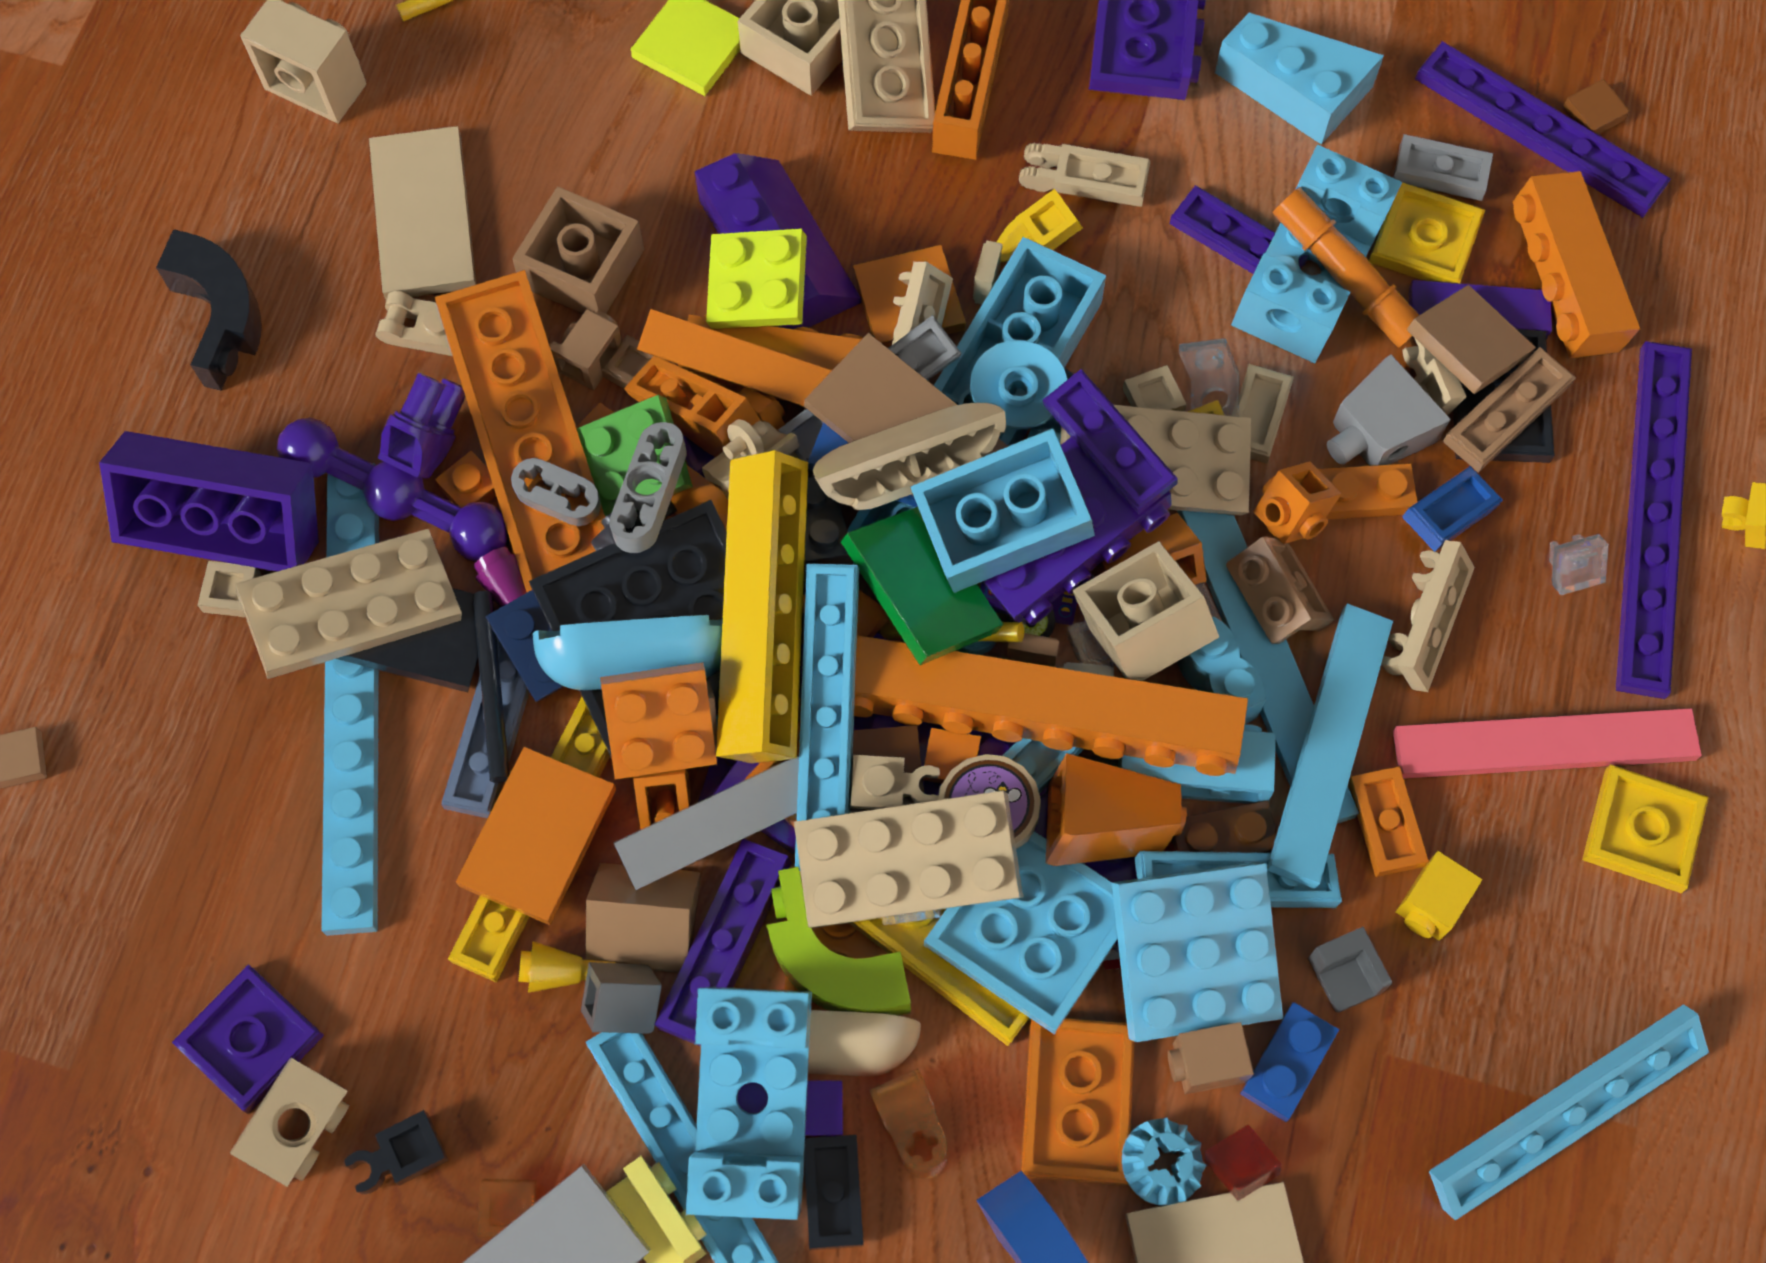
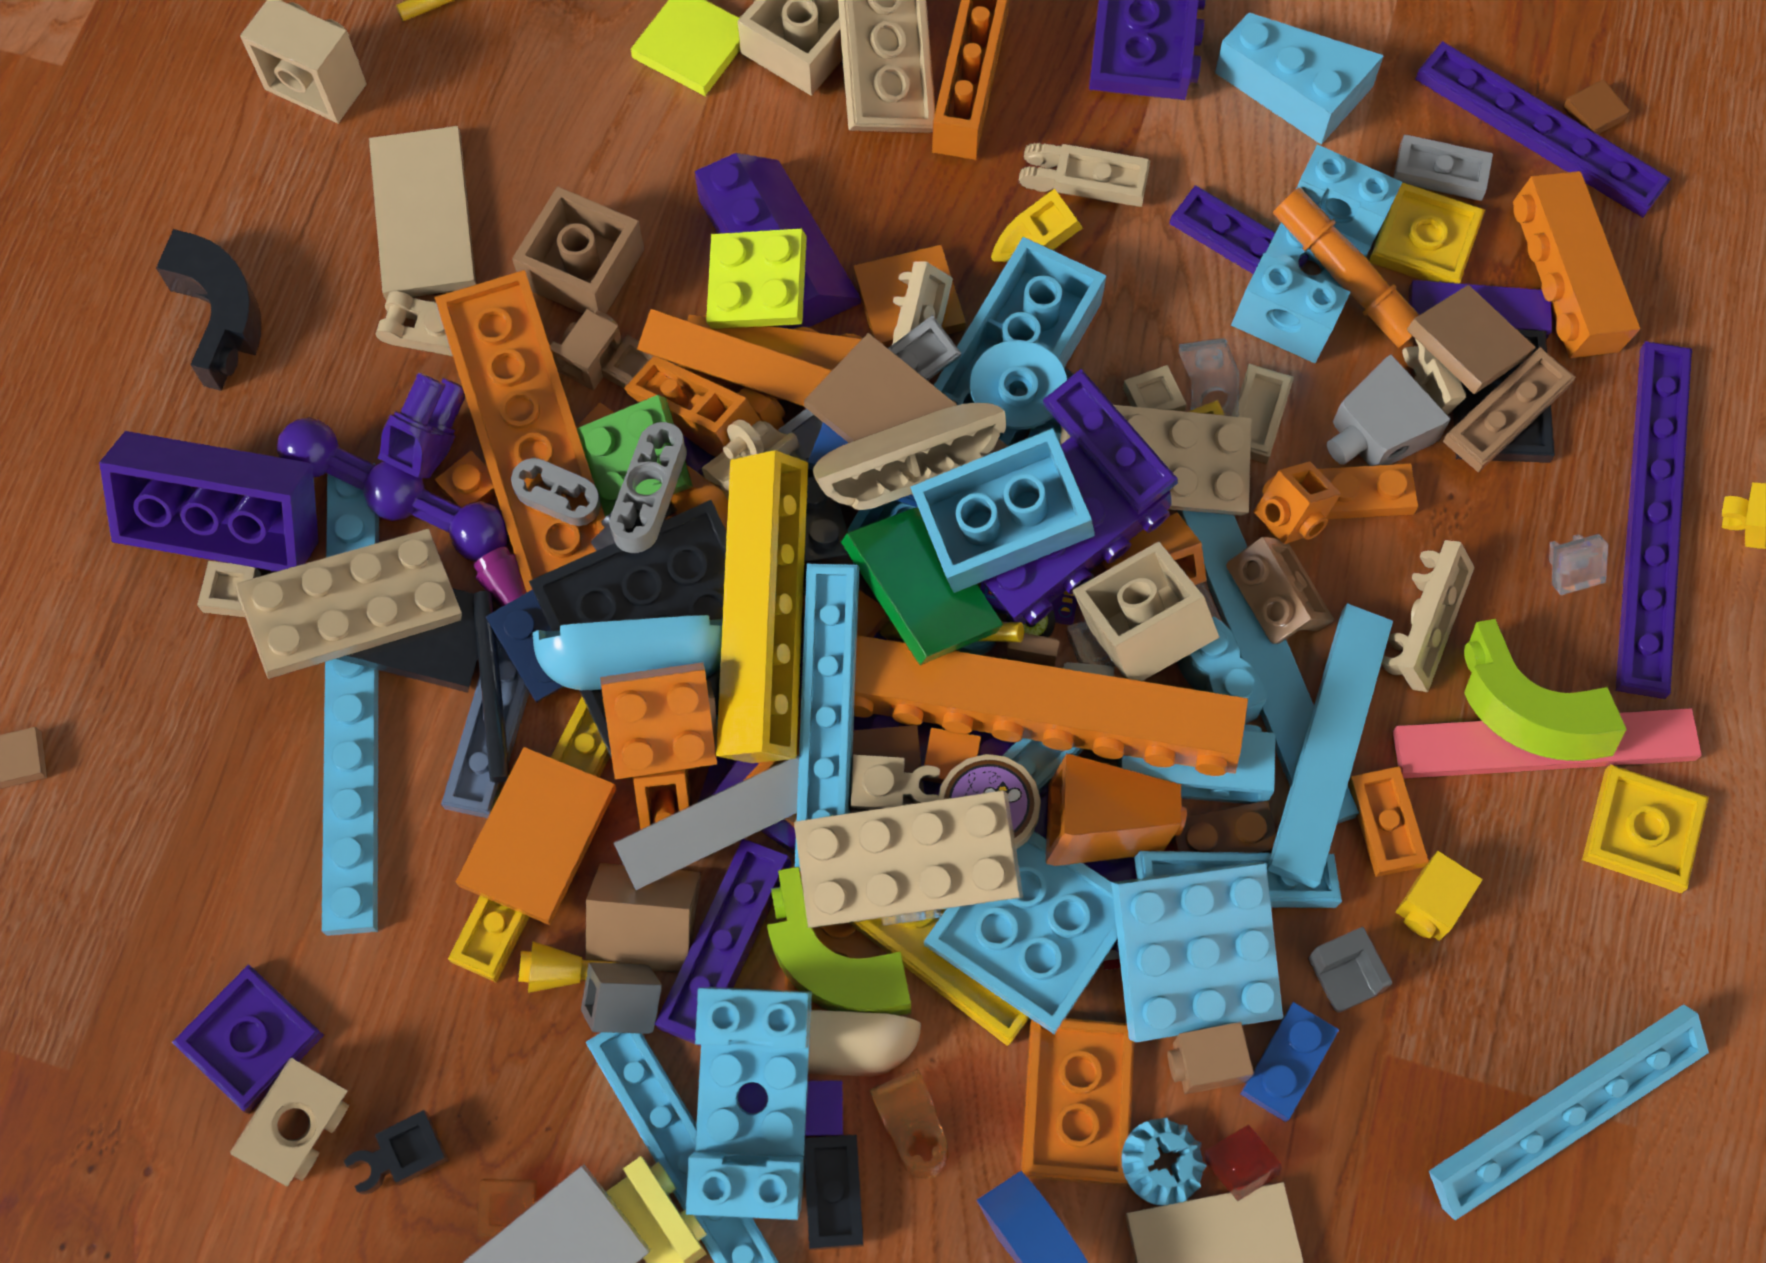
tan tile [973,241,1002,304] -> none
blue tile [1402,466,1503,552] -> none
none -> lime arch [1464,619,1627,761]

